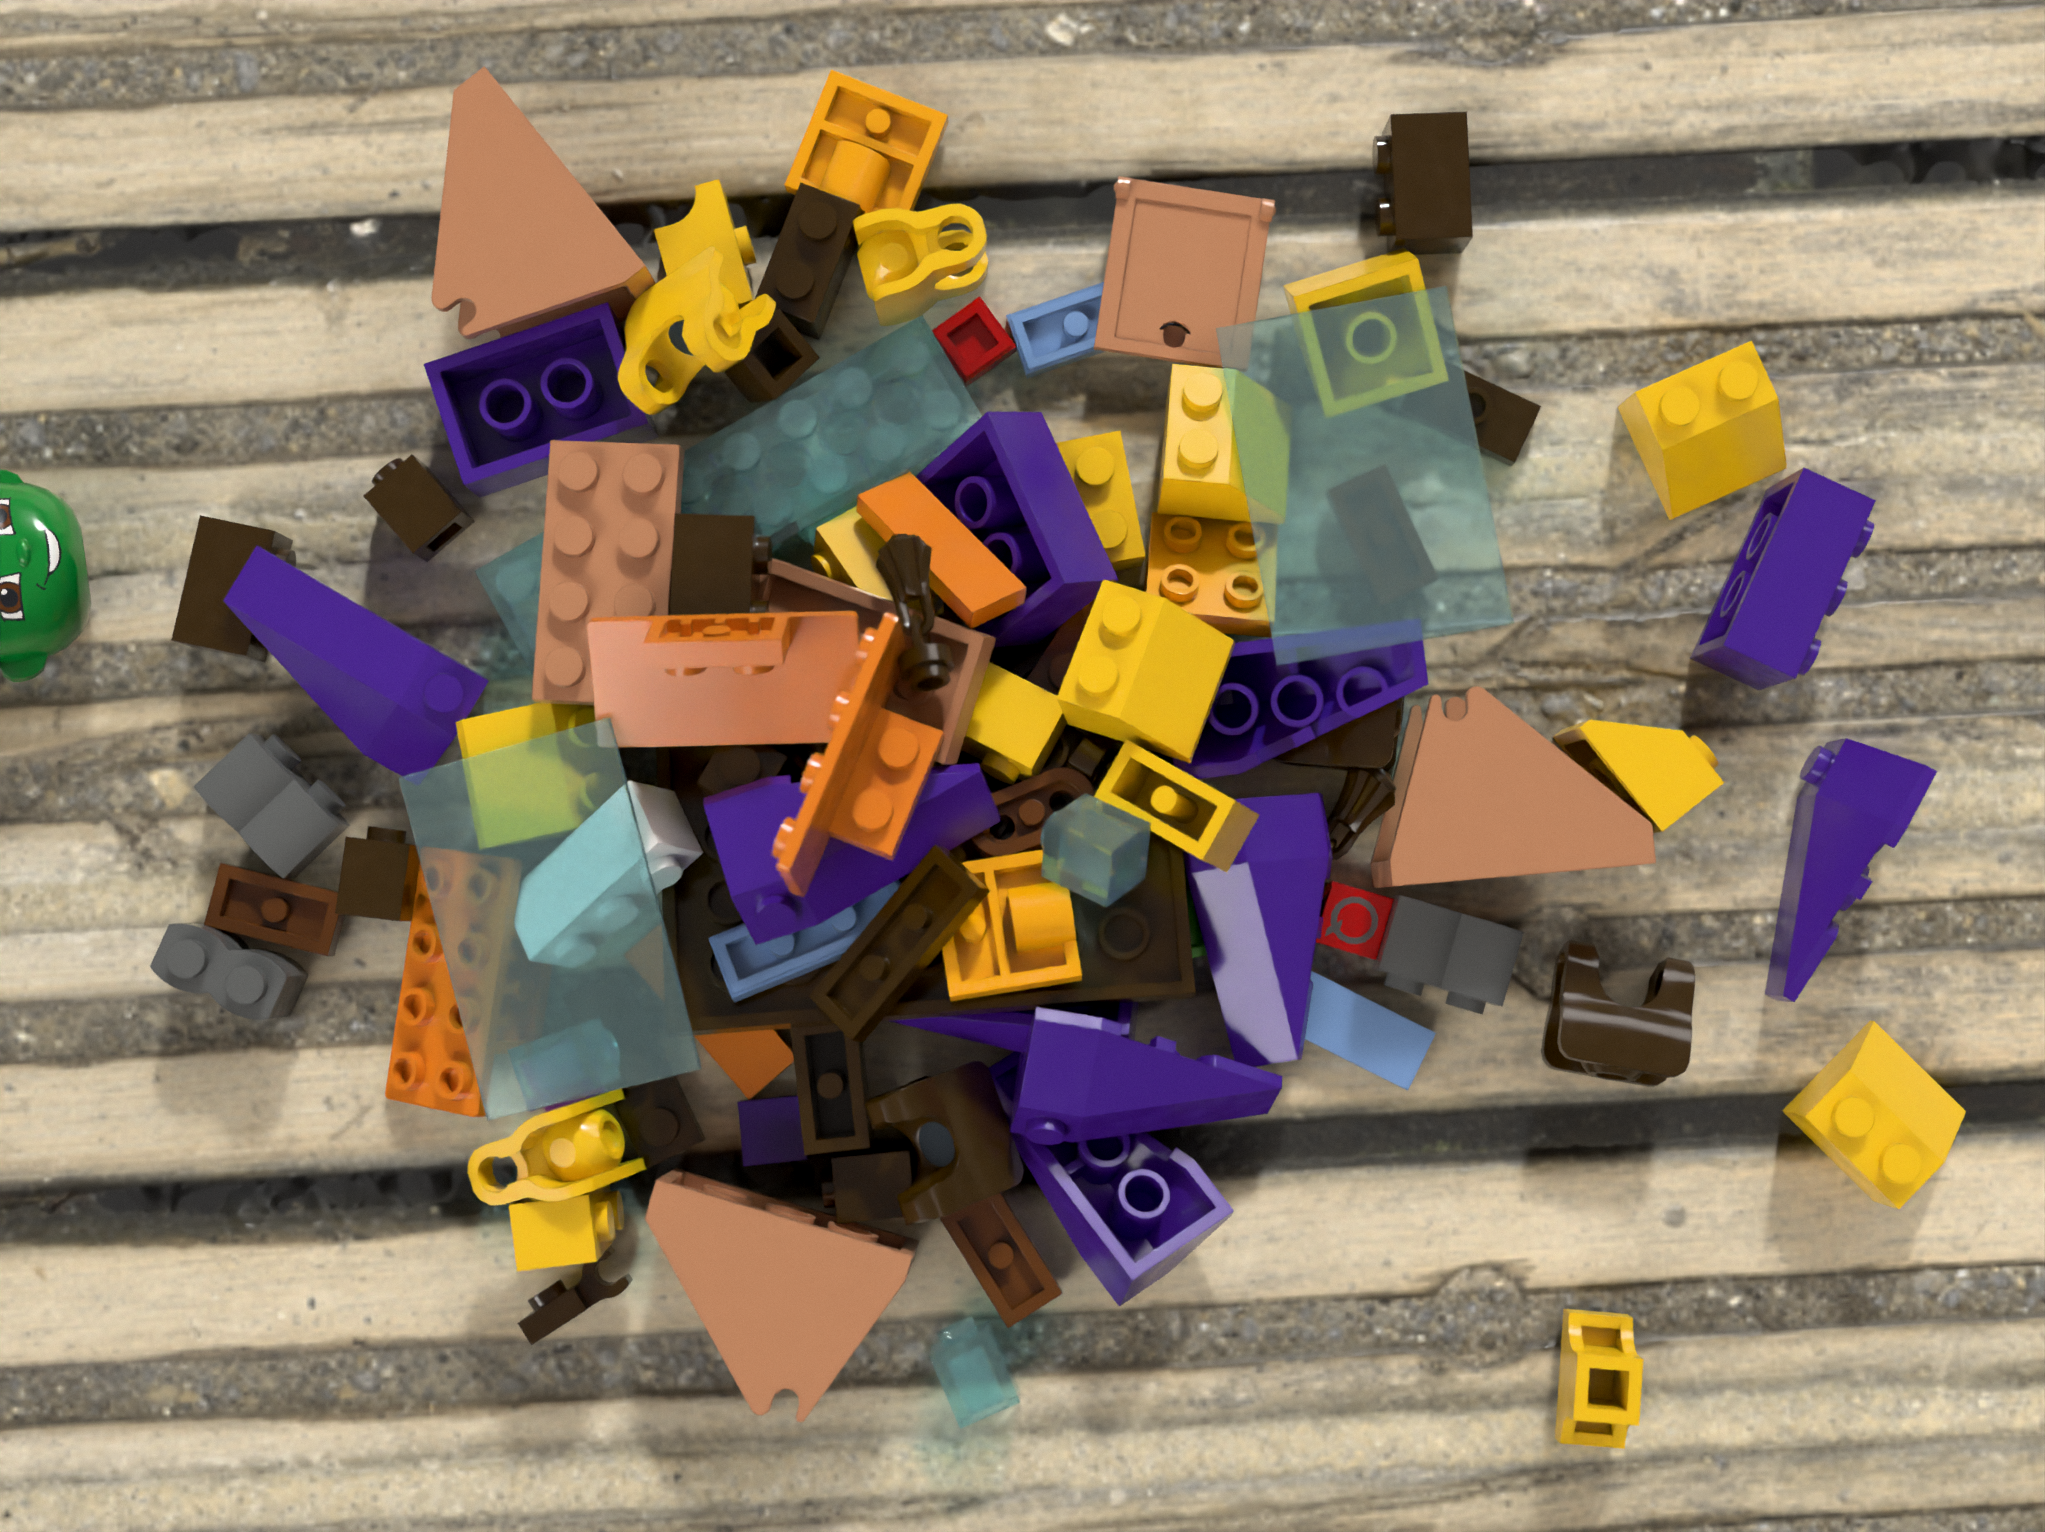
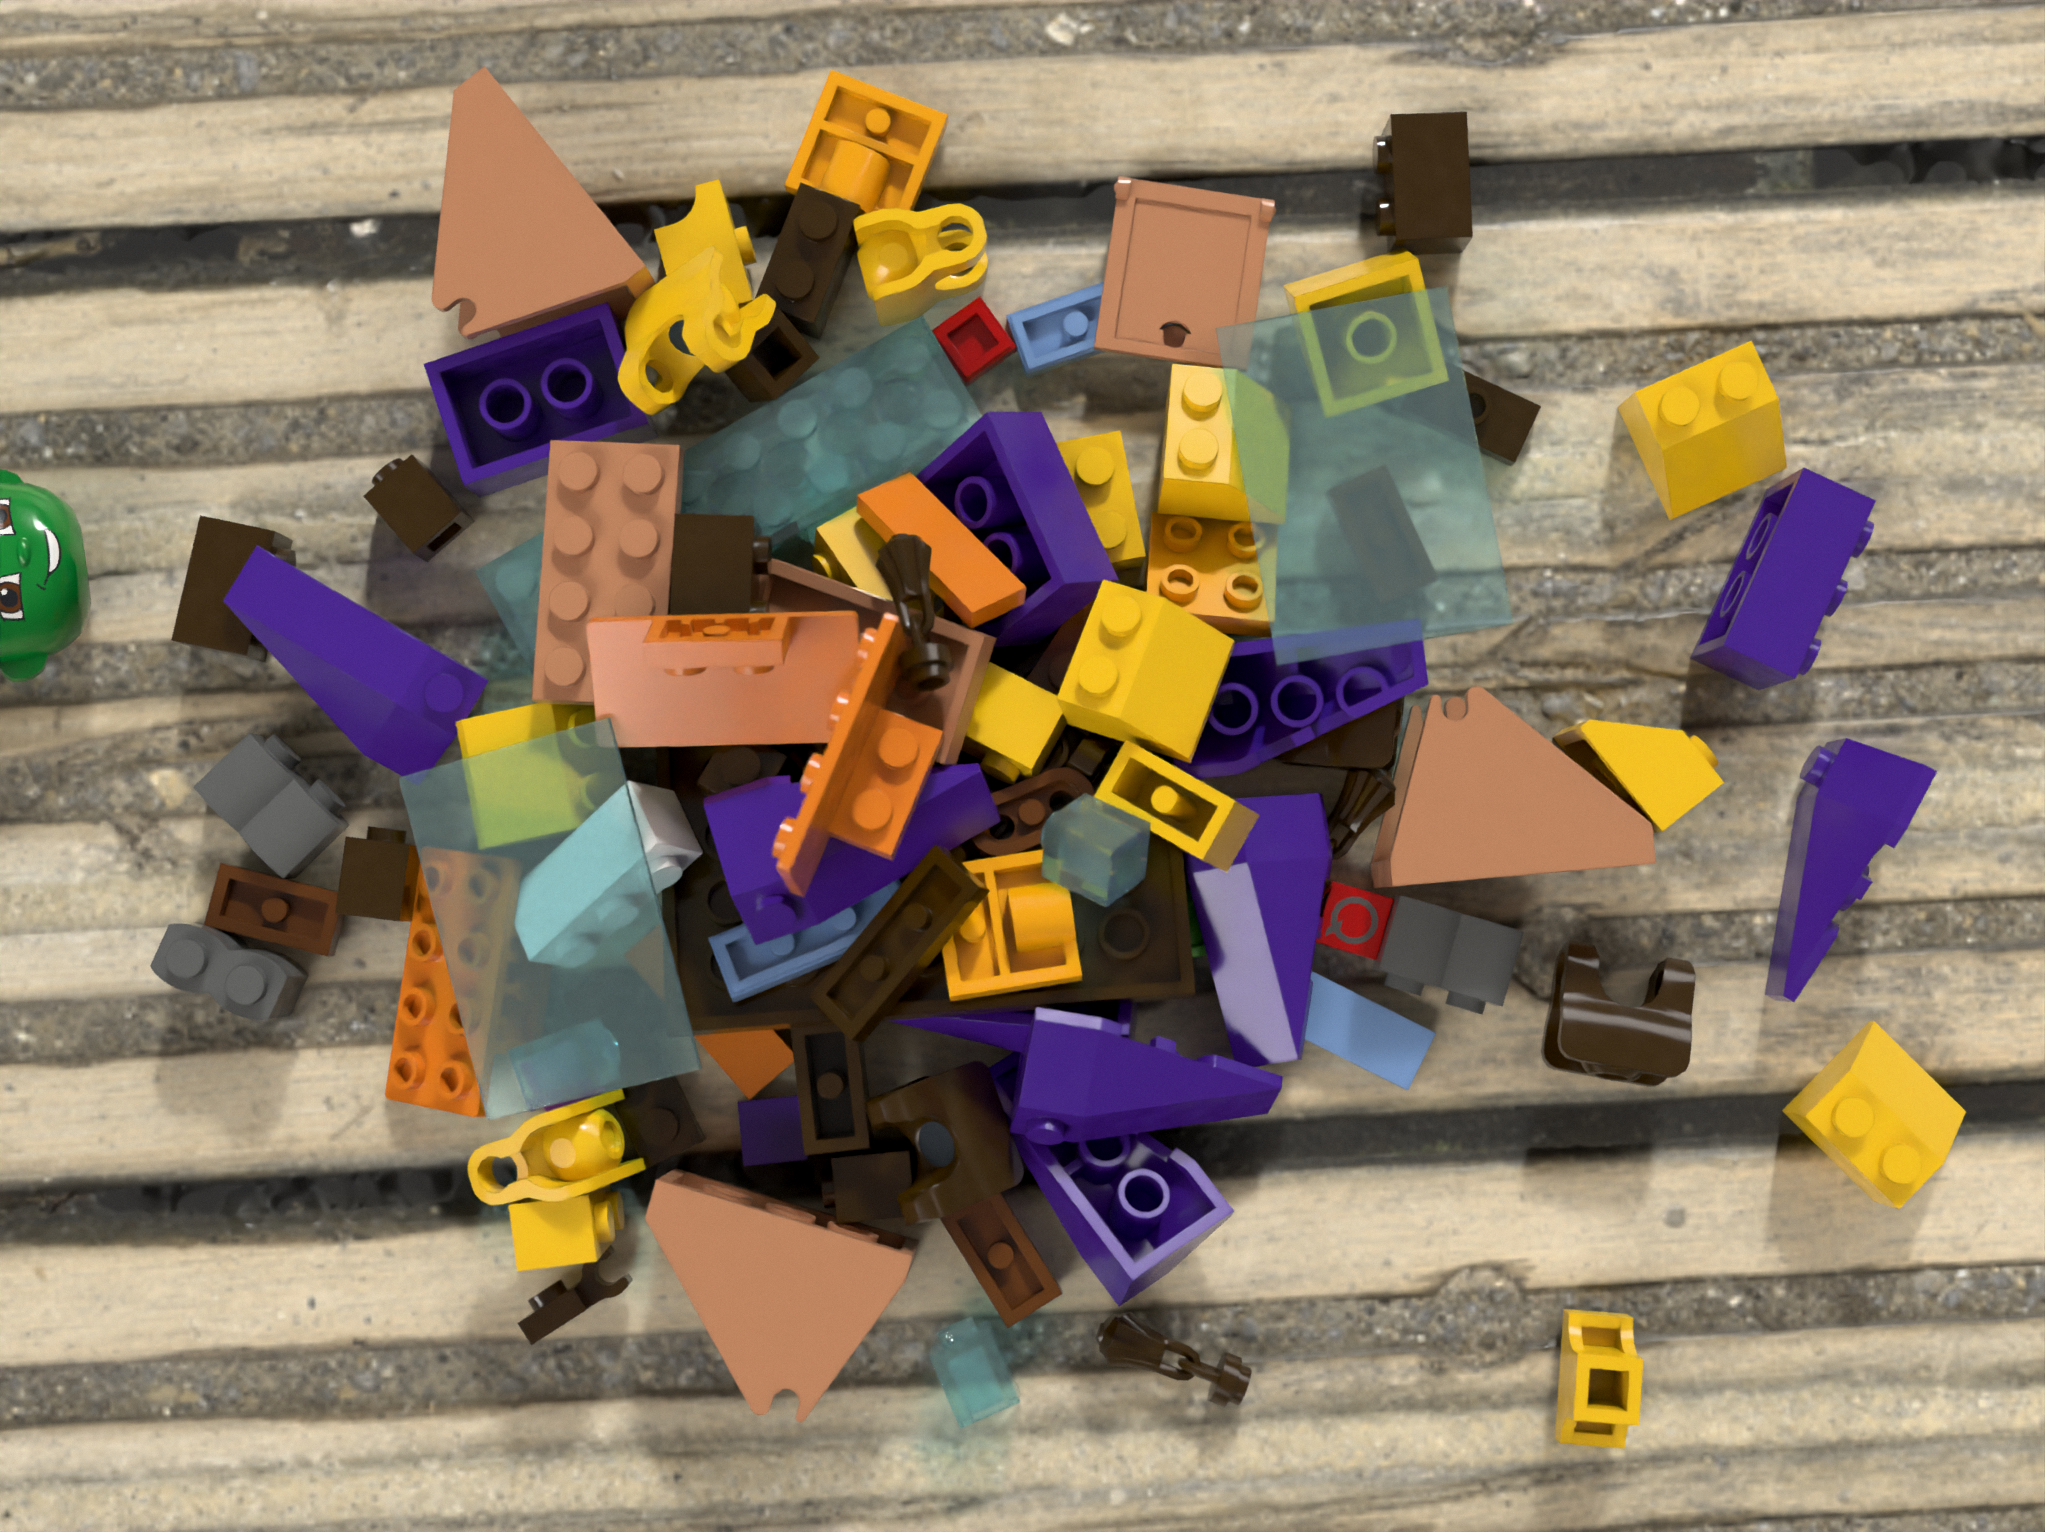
none -> dark brown piece [1096,1311,1252,1407]

